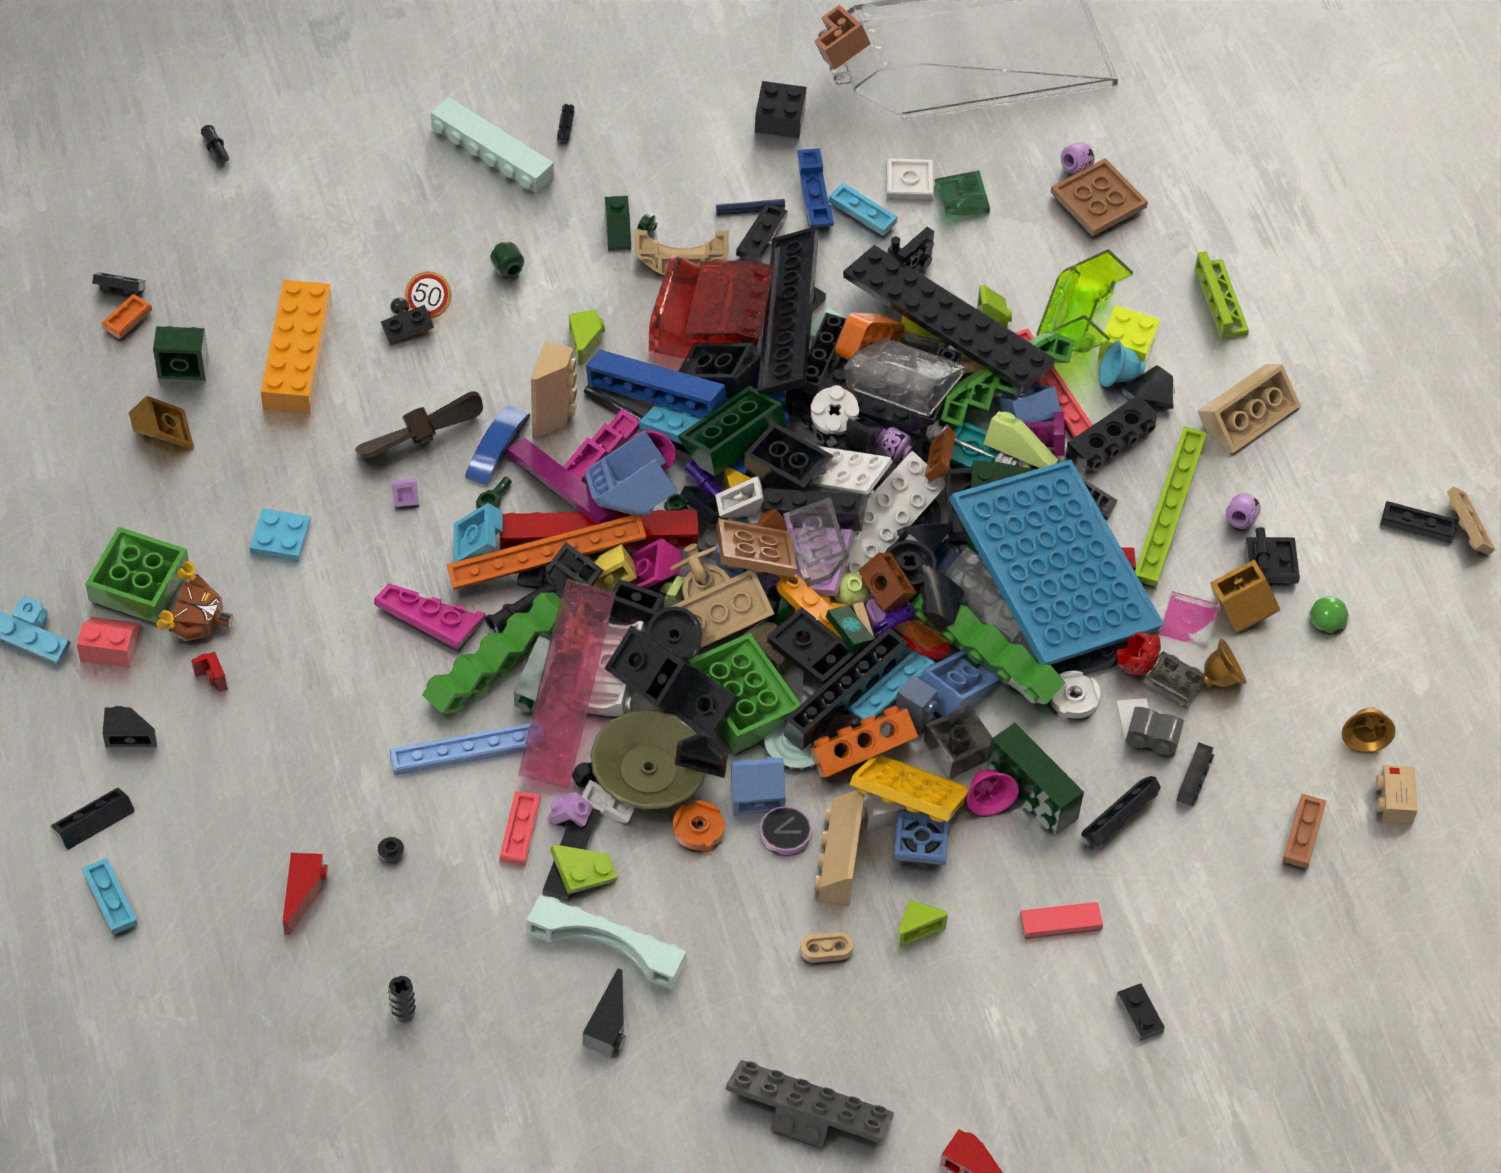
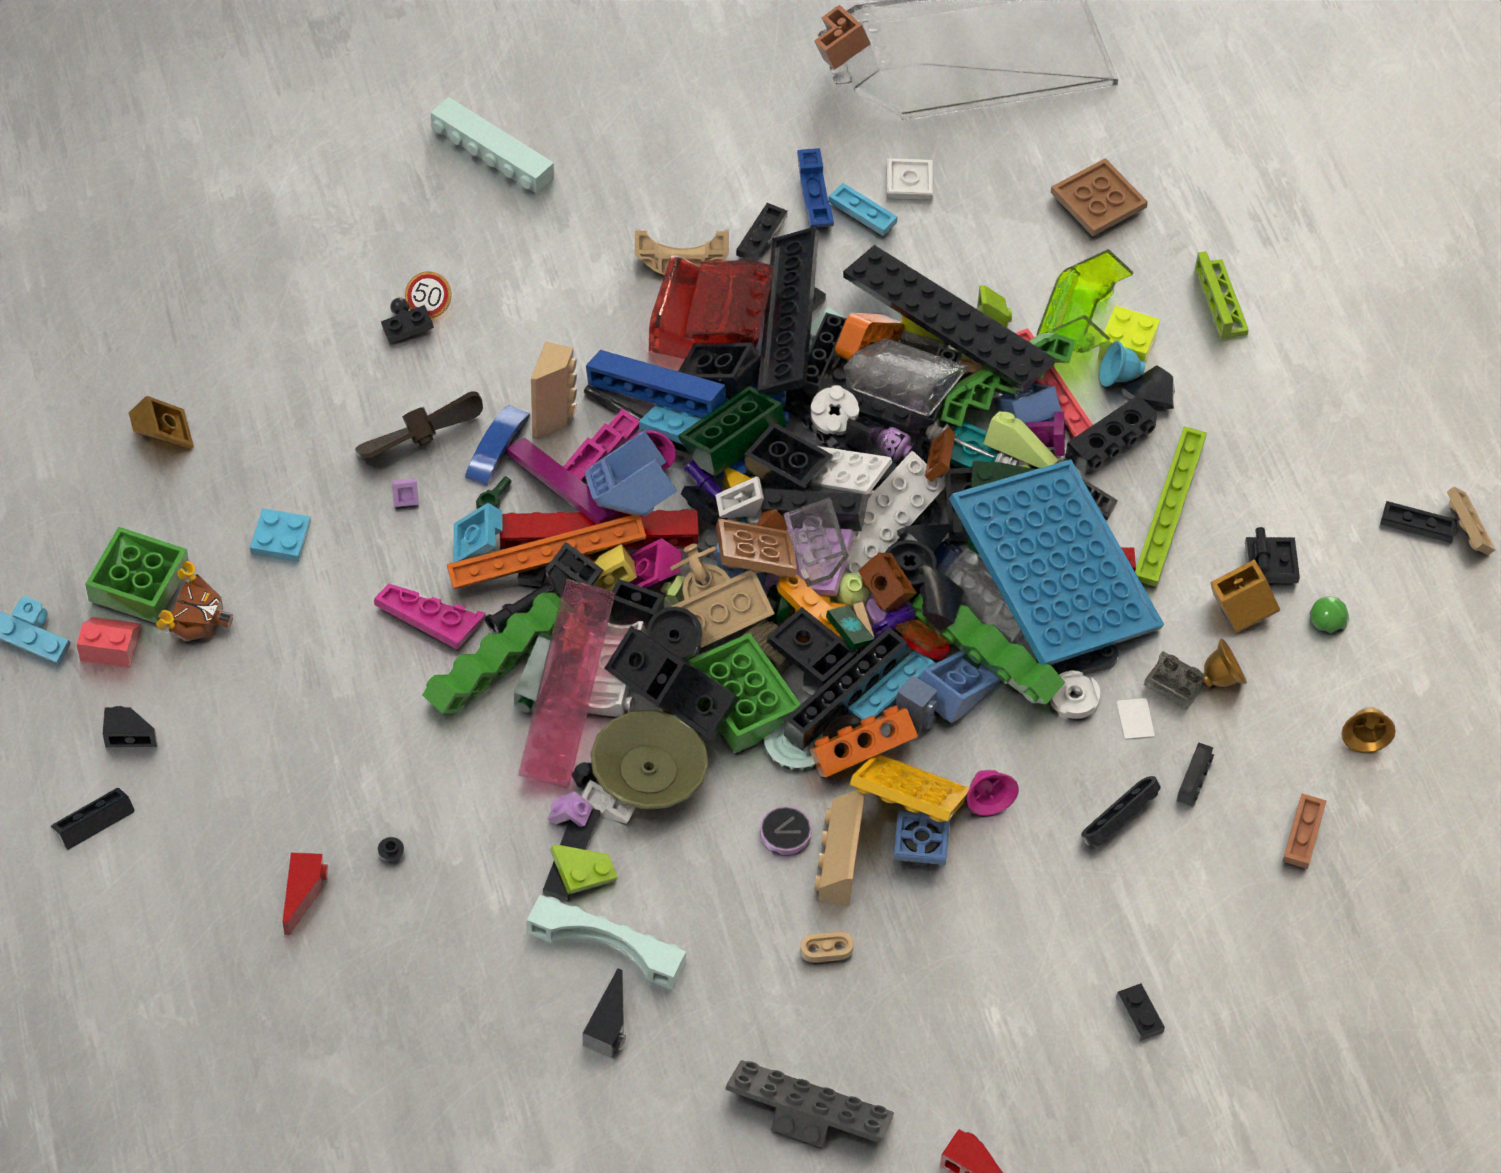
medium azure plate [82,858,138,935] -> none
black plate [92,272,146,294] -> none
orange plate [101,294,152,339] -> none
dark green brick [153,326,209,381] -> none
red bracket [191,651,228,692] -> none
black axle [201,125,229,165] -> none
light orange brick [261,280,332,414] -> none
black axle [388,976,416,1023] -> none
light blue tile [389,721,546,775] -> none
dark green head [490,242,525,277] -> none
coral tile [499,791,541,866] -> none
black axle [557,104,575,143] -> none
lime slope [569,309,605,365] -> none
dark green slope [605,196,631,250] -> none
dark green plate [637,214,658,235] -> none
dark green plate [664,493,688,511] -> none
orange plate [673,800,725,852] -> none
black slope [675,733,728,778] -> none
dark blue bar [716,199,785,214] -> none
medium blue slope [730,757,786,816] -> none
black brick [755,81,807,138] -> none
white slope [863,793,906,829] -> none
black plate [887,226,934,272] -> none
lime slope [897,899,948,947] -> none
clear smoke brick [923,704,993,779] -> none
clear green plate [935,170,990,215] -> none
dark green brick [987,723,1084,835] -> none
coral tile [1020,902,1103,938] -> none
lavender head [1061,143,1095,174] -> none
red hair [1116,632,1161,675] -> none
dark grey brick [1125,707,1184,755] -> none
clear tile [1158,591,1220,648] -> none
tan slope [1197,364,1301,453] -> none
lavender head [1226,493,1261,529] -> none
tan brick [1376,765,1418,824] -> none

